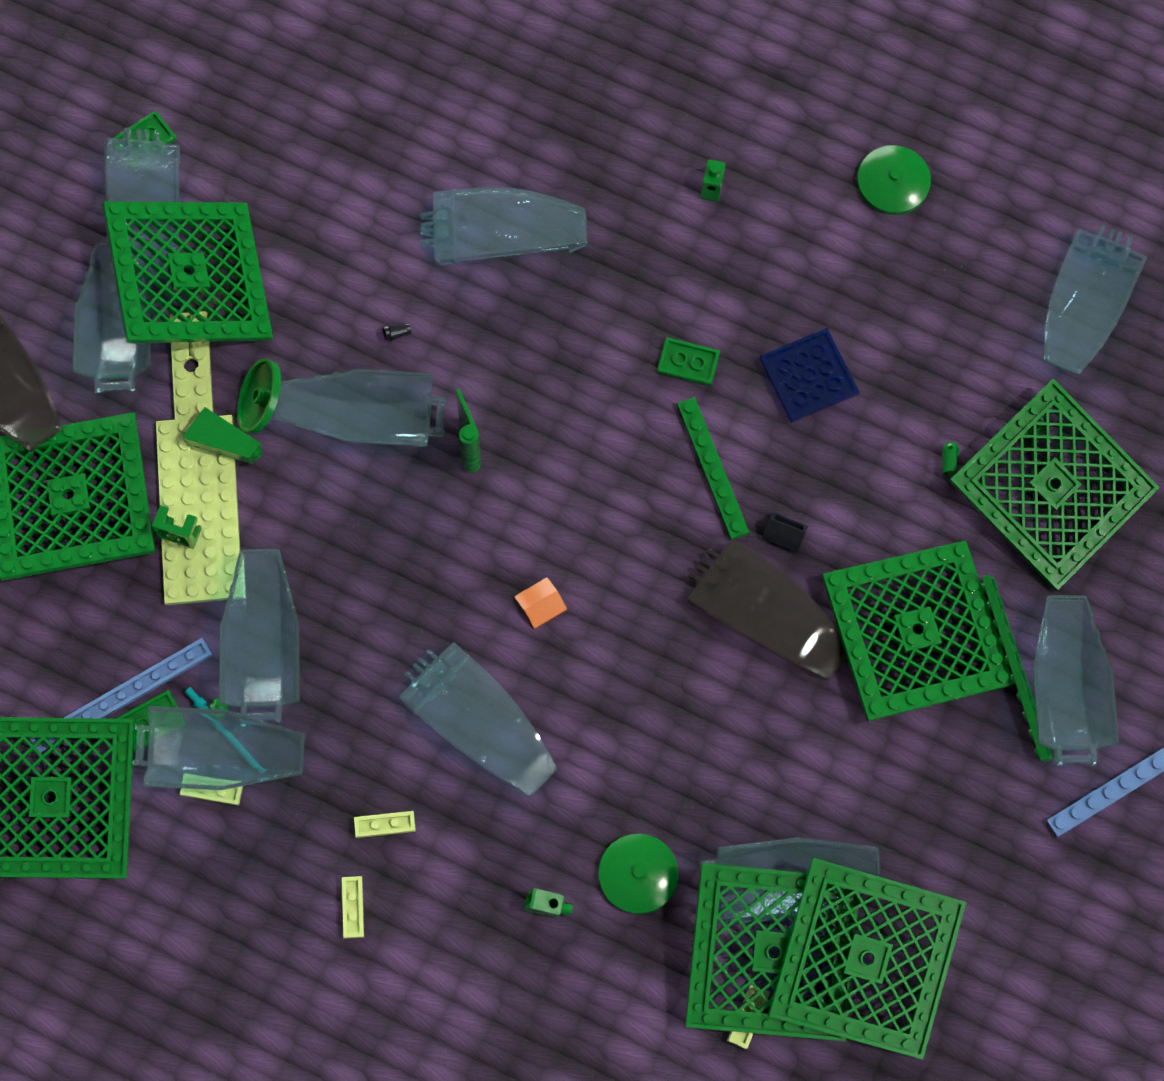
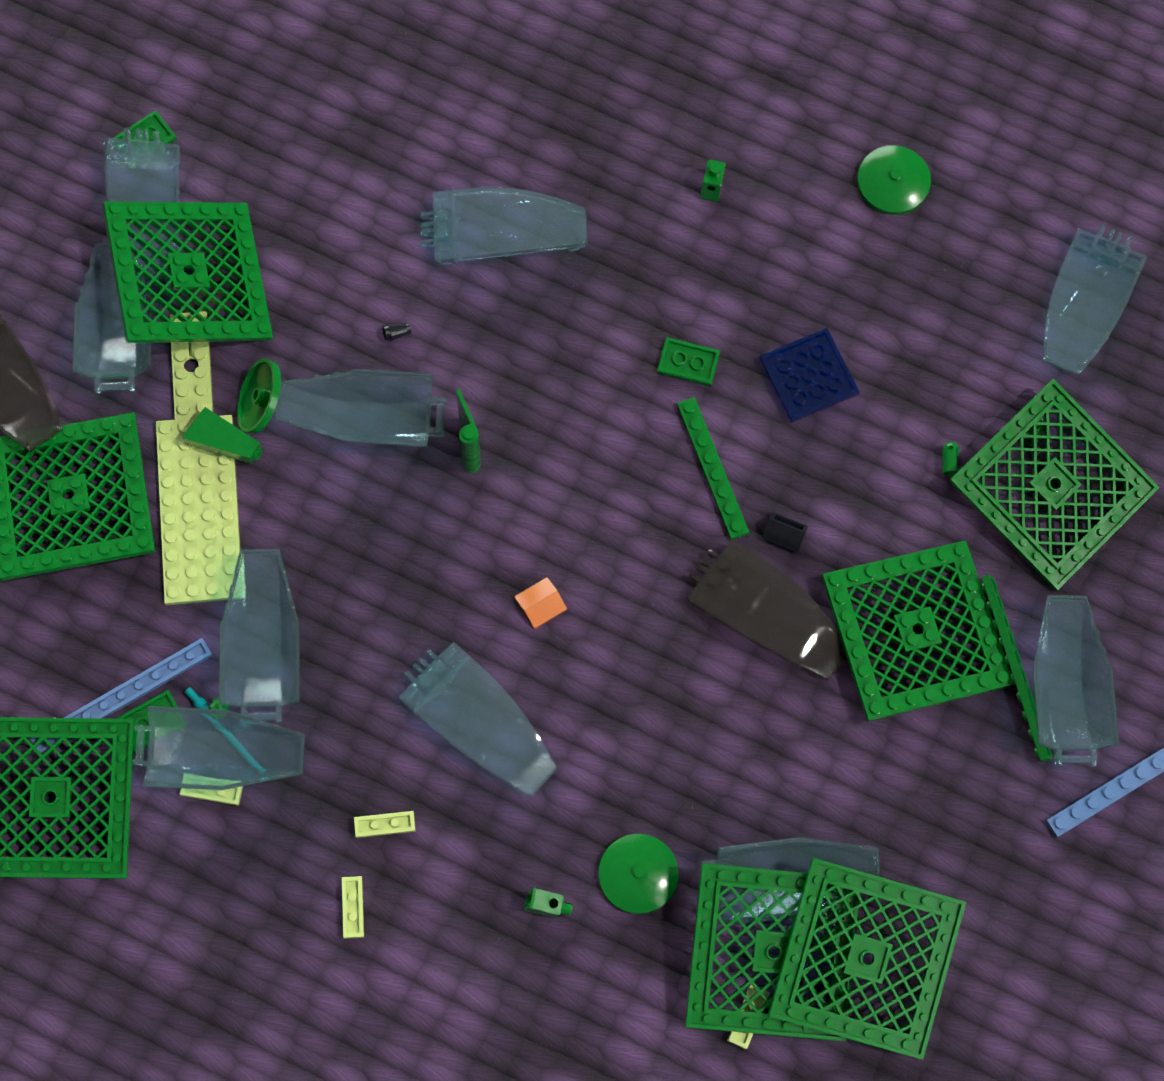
green panel [152,505,202,549] -> none

